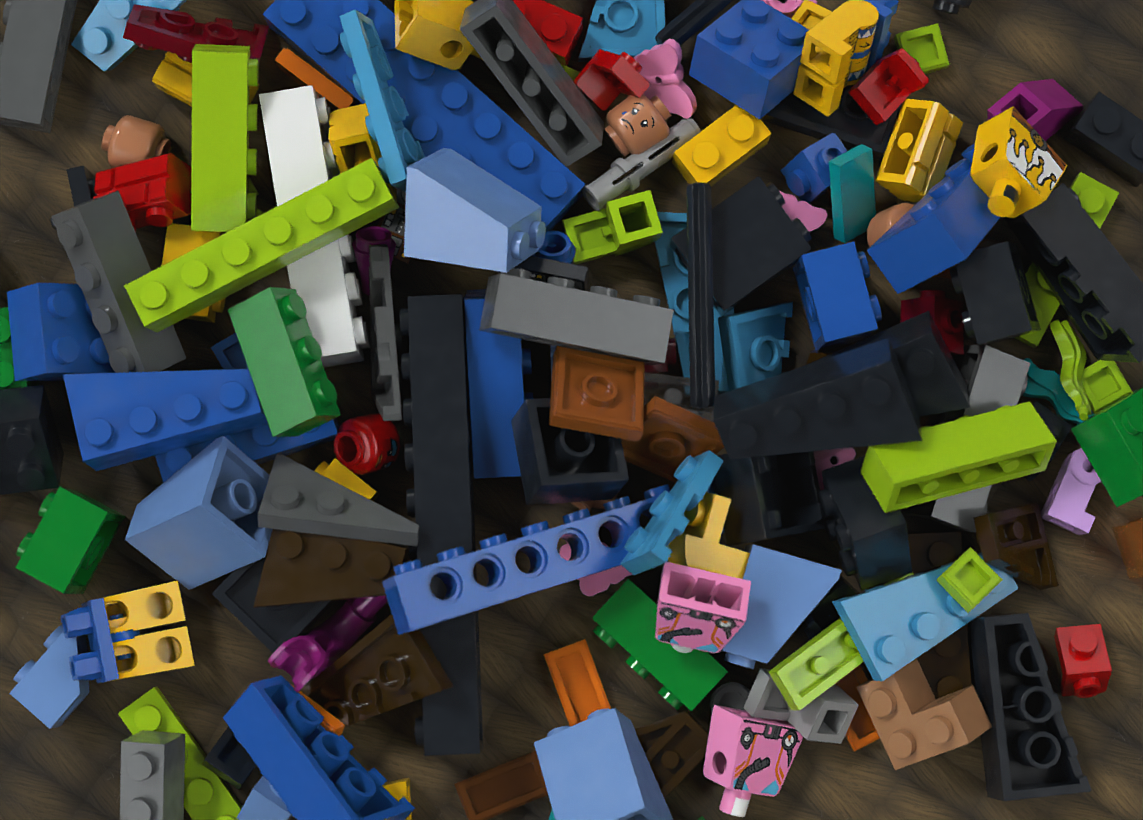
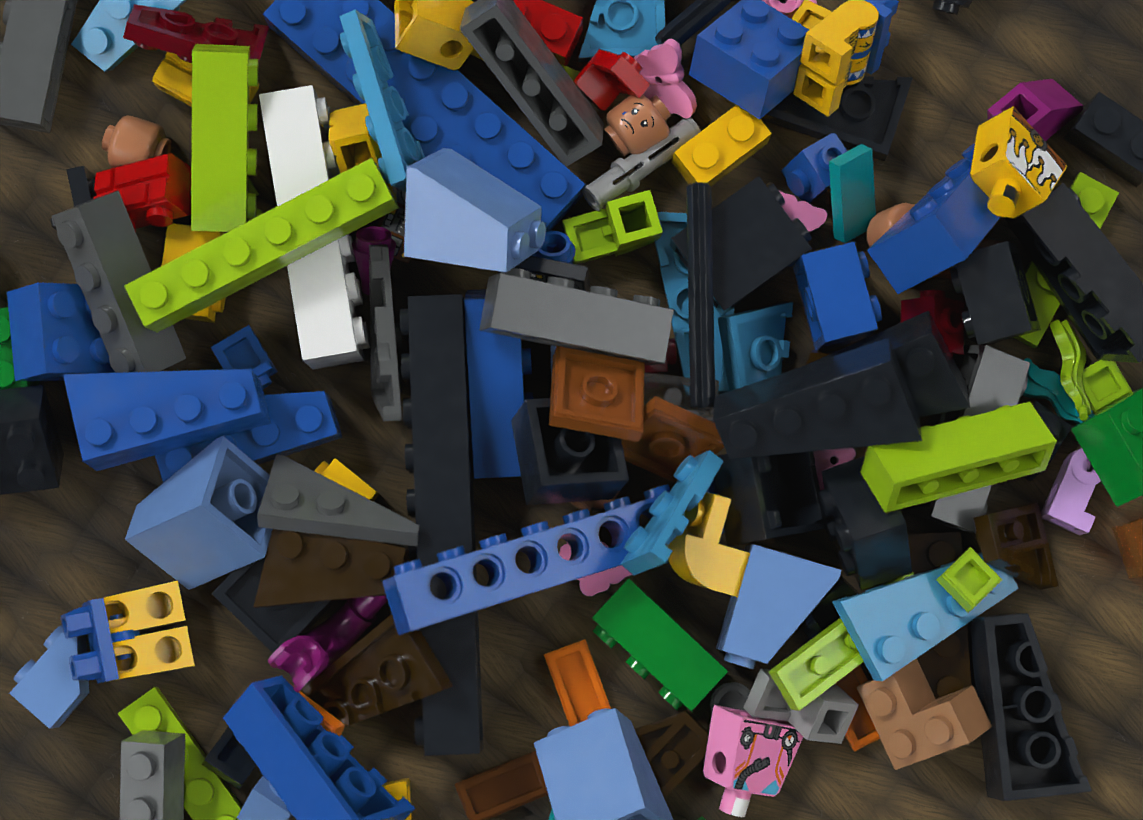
green brick [15,487,125,594] -> none
green brick [228,287,341,437] -> none
orange tile [275,48,357,110] -> none
red head [334,413,401,475] -> none
bright pink torso [655,562,751,653] -> none
red bracket [848,48,929,125] -> none
yellow brick [875,99,963,202] -> none
lime tile [894,23,950,74] -> none
red bracket [1054,624,1112,698] -> none

